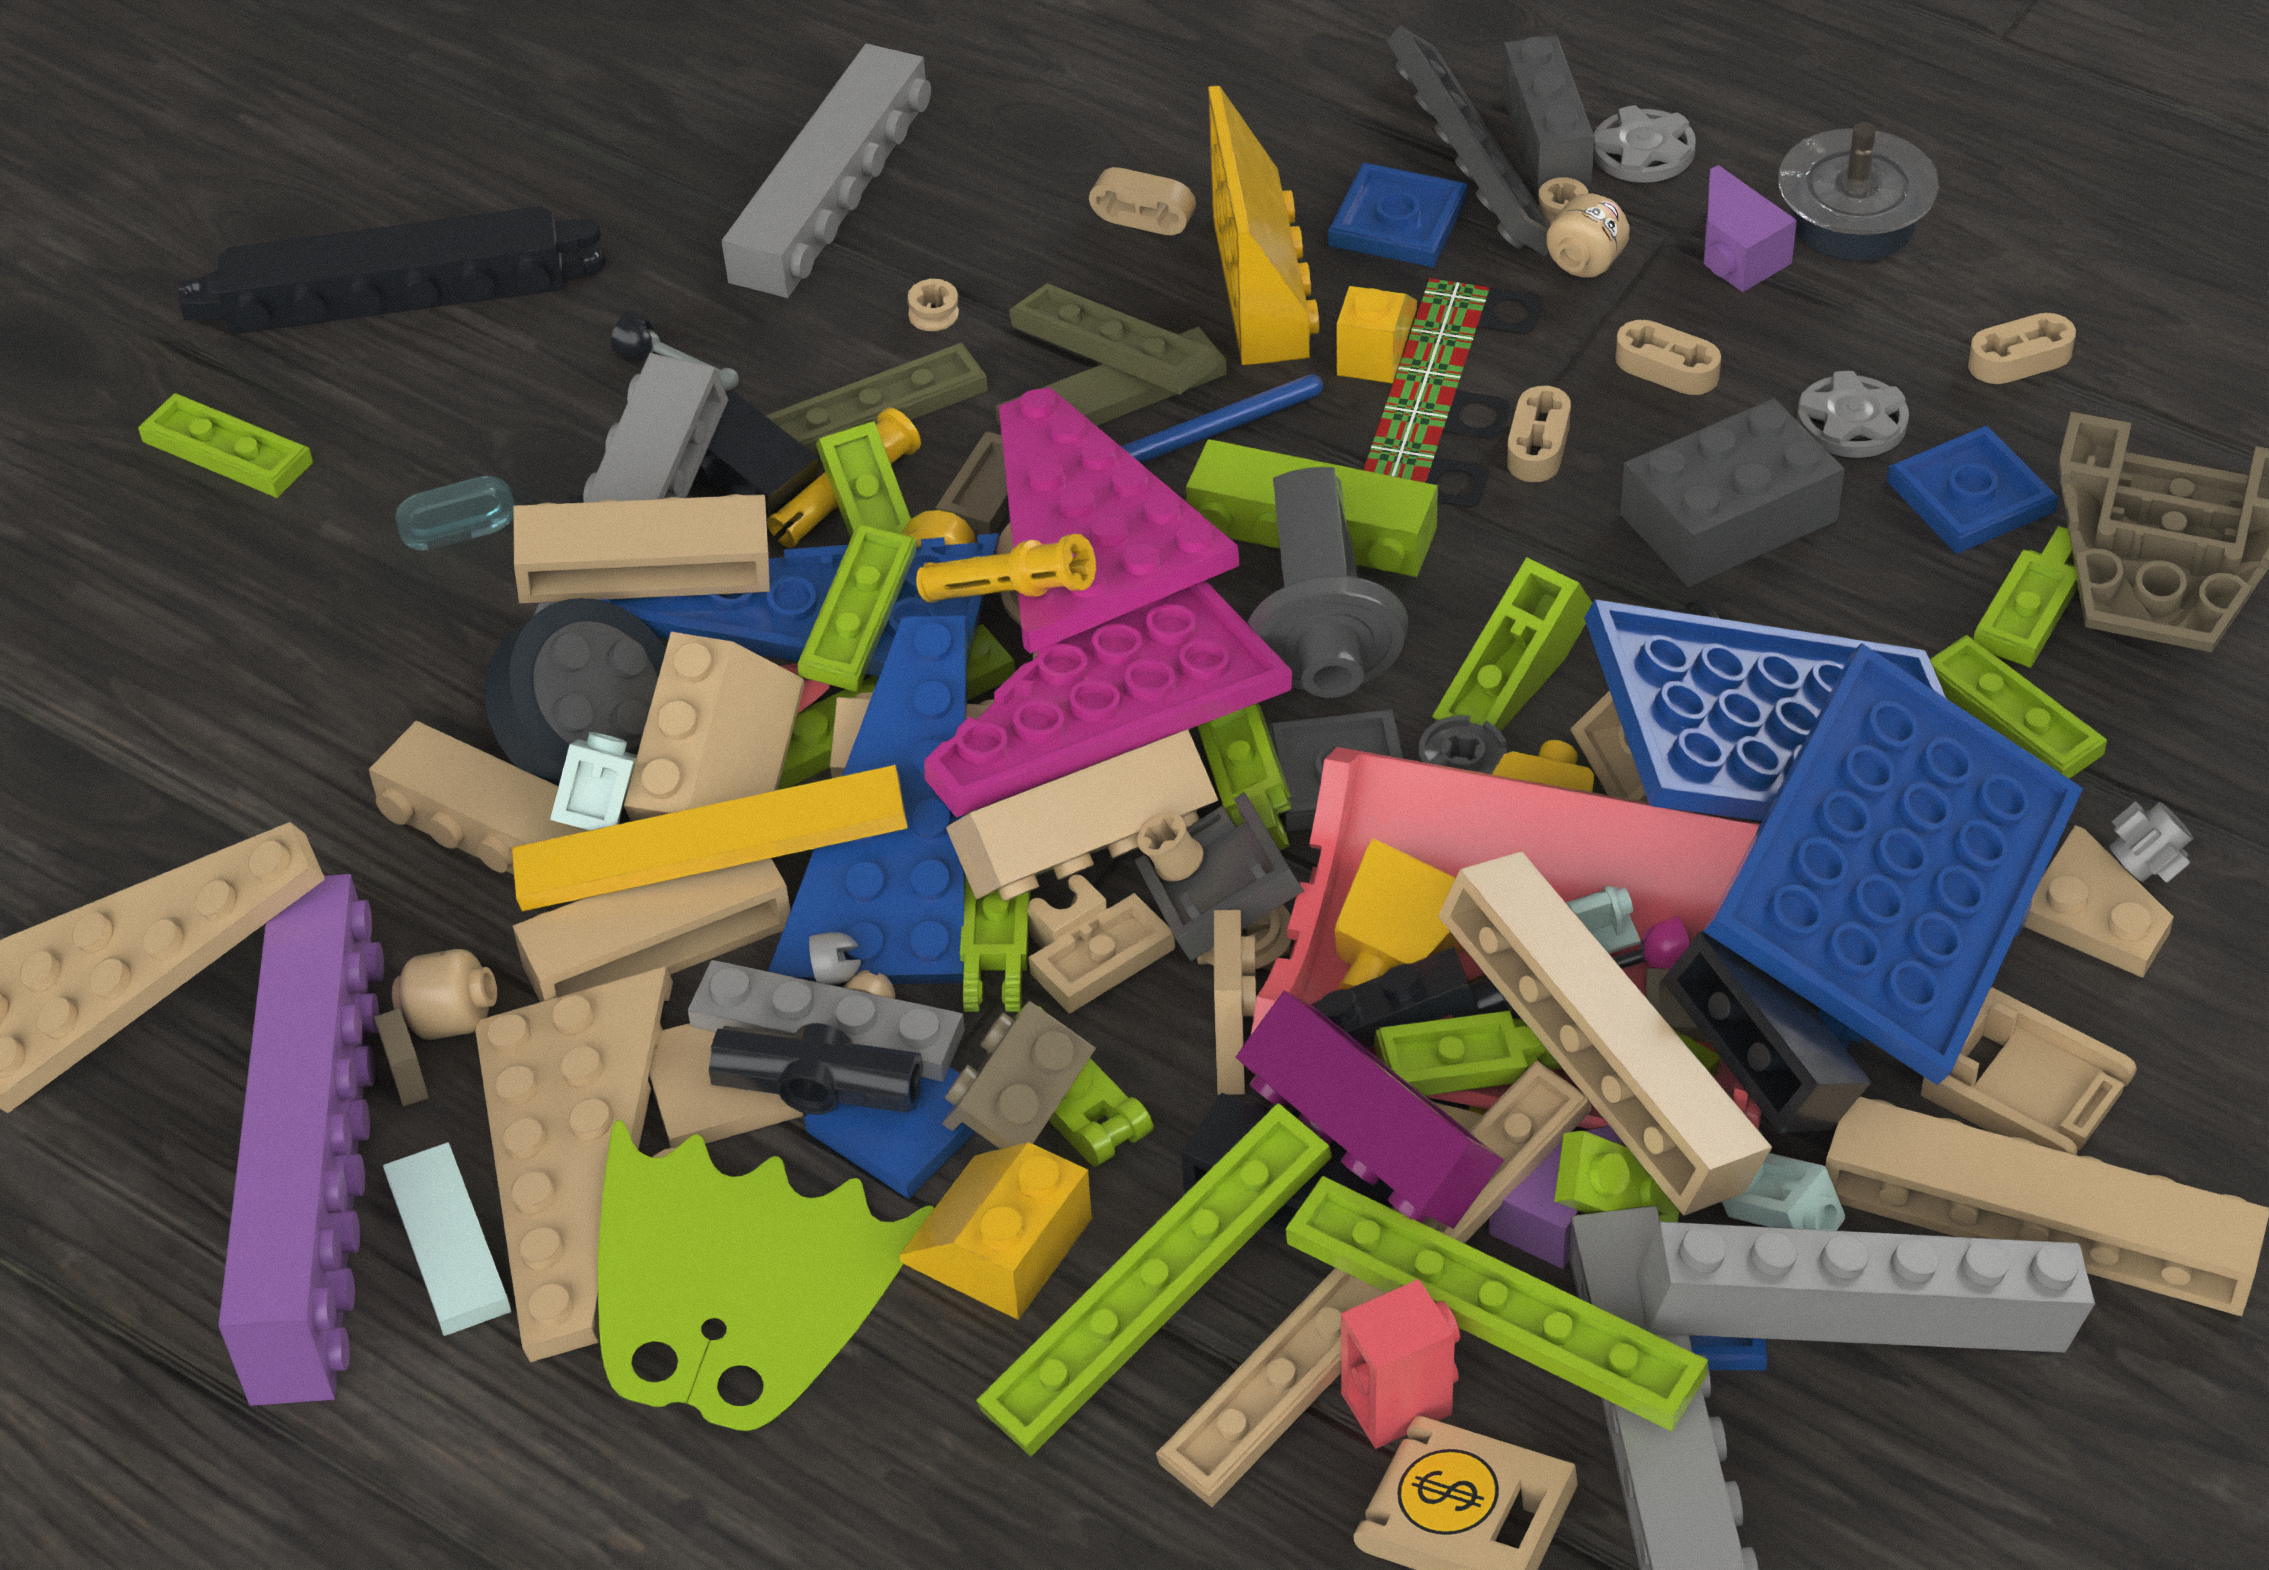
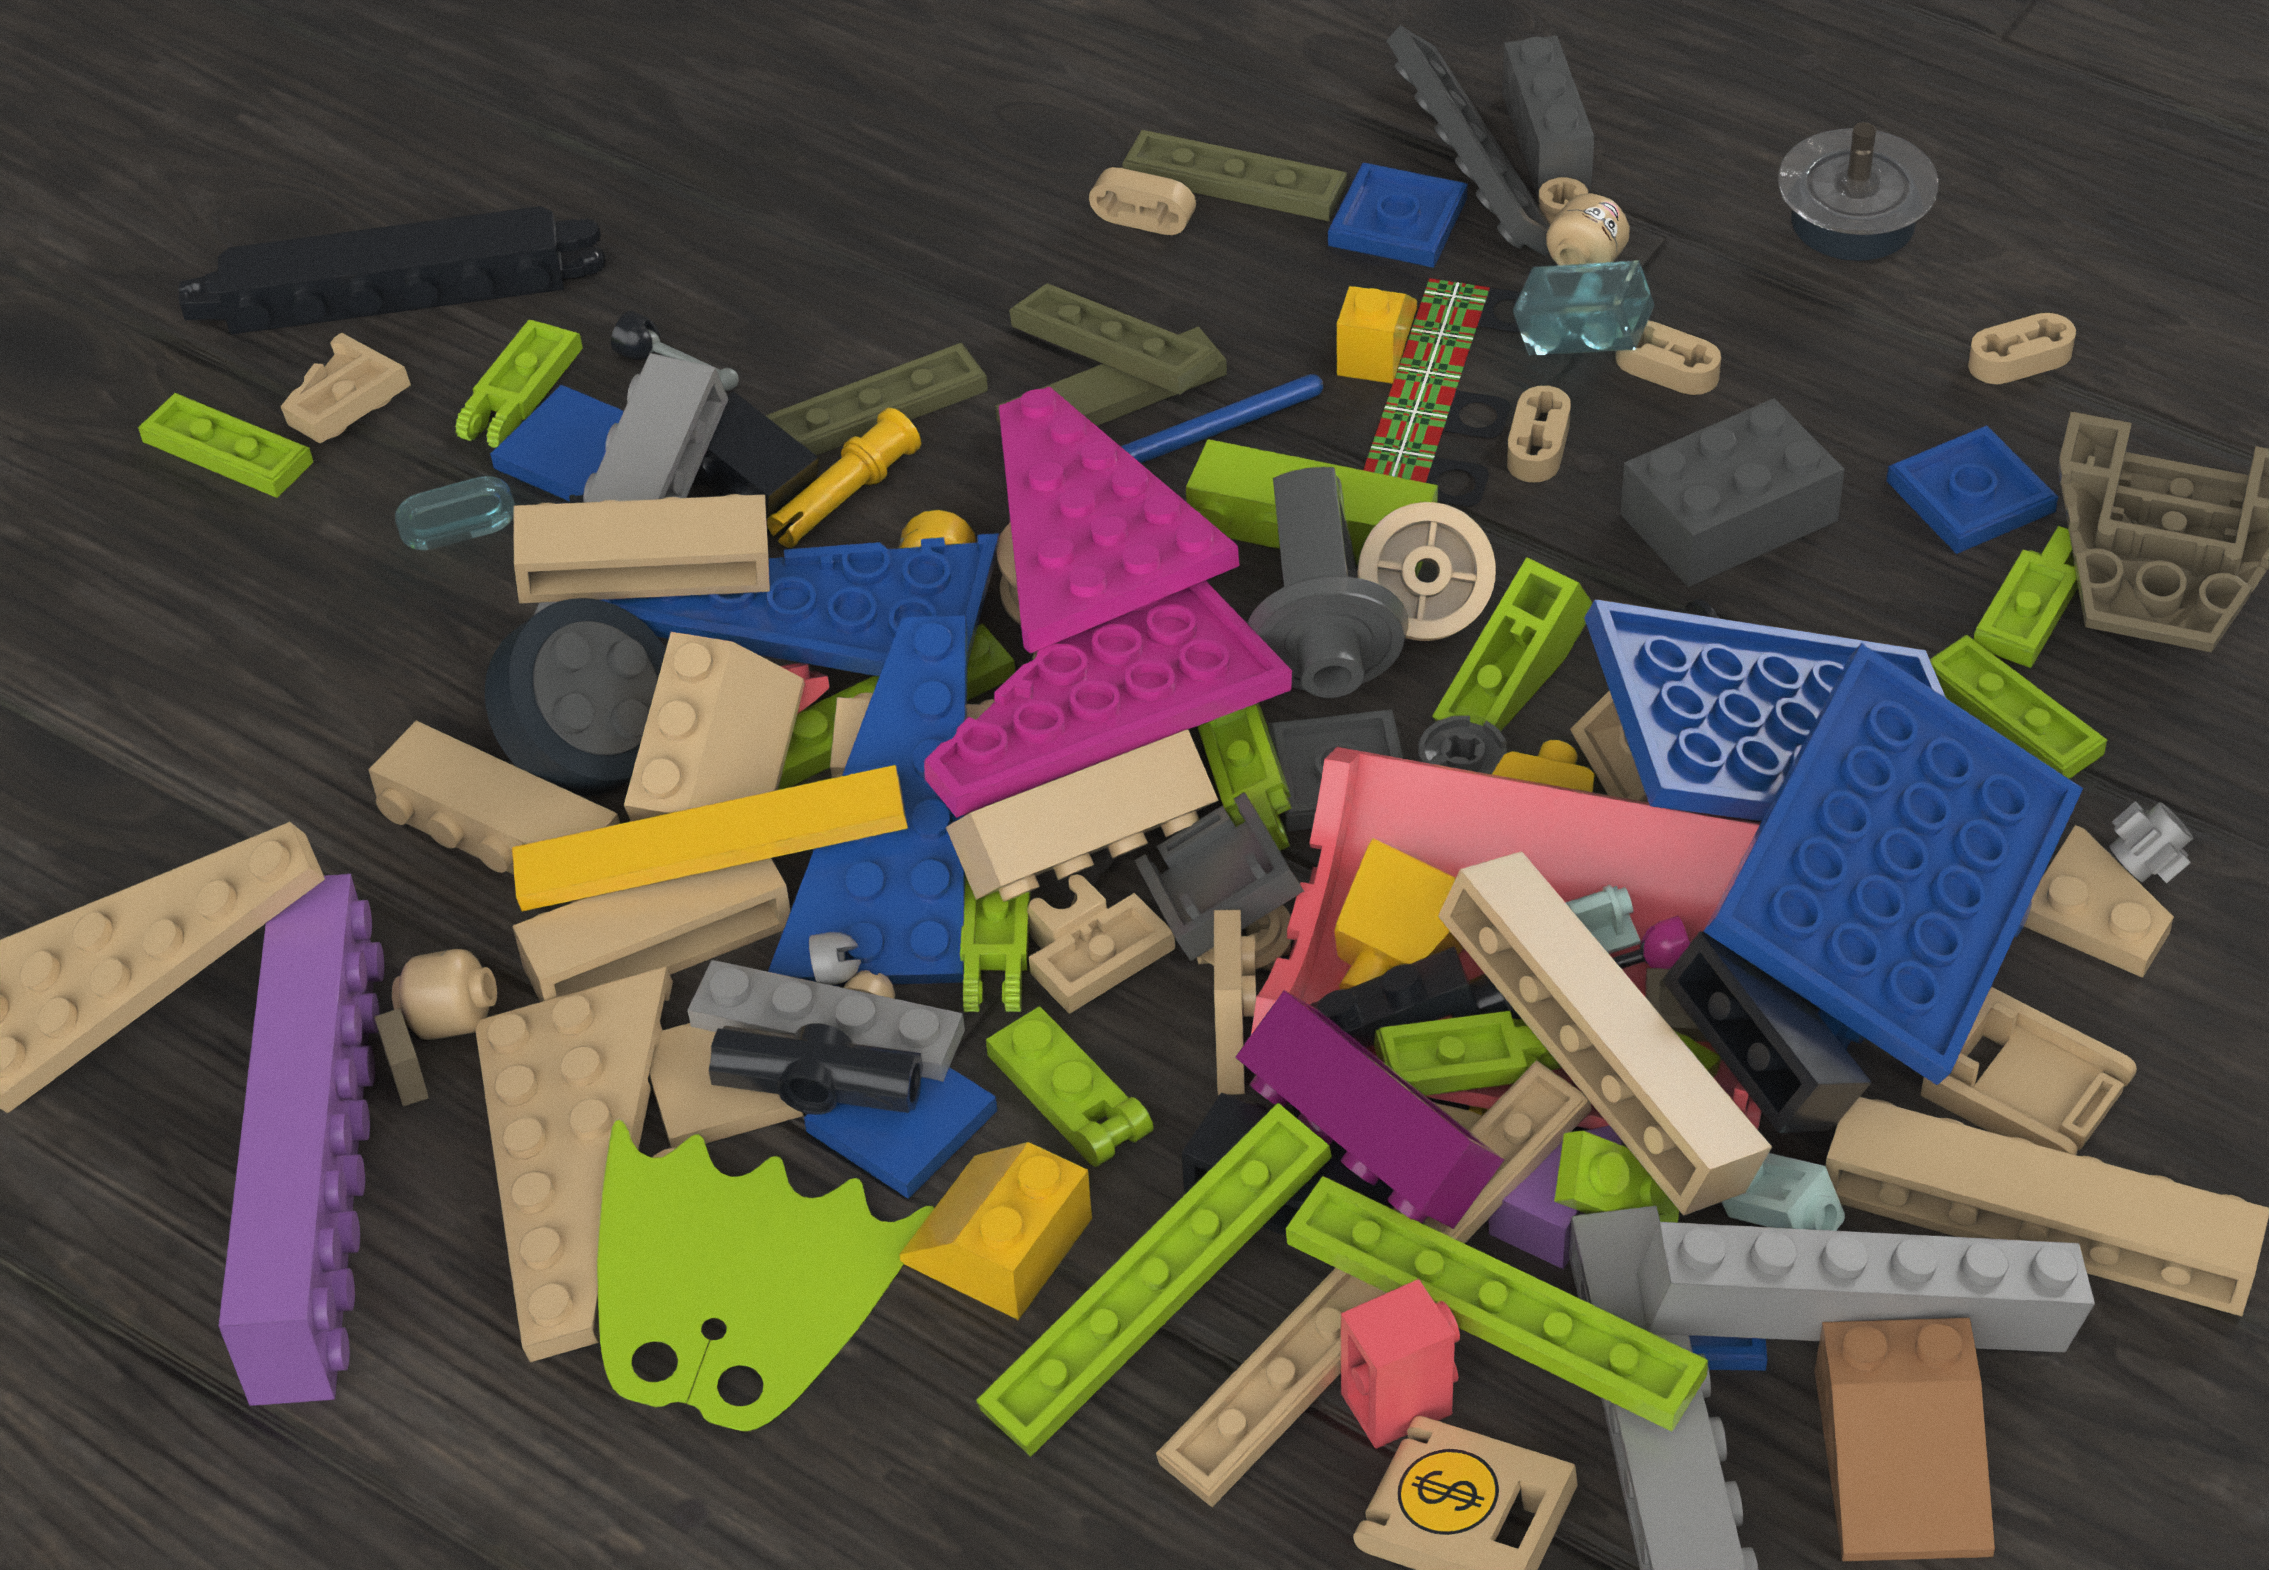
light aqua tile [383,1142,511,1336] -> none
light aqua bracket [550,732,637,830] -> none
light grey brick [722,43,931,298] -> none
lime tile [798,523,917,692] -> none
lime plate [815,421,911,539] -> none
tan bush [908,279,959,331] -> none
yellow pin [916,533,1096,603] -> none
dark tan tile [936,431,1009,535] -> none
dark tan bracket [941,1001,1096,1149] -> none
tan axle [1137,812,1204,882] -> none
yellow slope [1208,86,1319,365] -> none
light grey wheel [1593,105,1696,183] -> none
medium lavender slope [1704,165,1797,292] -> none
light grey wheel [1796,371,1909,458] -> none
none -> tan wing [281,333,411,444]
none -> lime hinge [455,319,583,448]
none -> blue tile [490,385,624,501]
none -> olive tile [1122,130,1347,221]
none -> tan wheel [1357,502,1496,641]
none -> clear light blue brick [1512,260,1655,355]
none -> medium nougat slope [1814,1318,1995,1561]

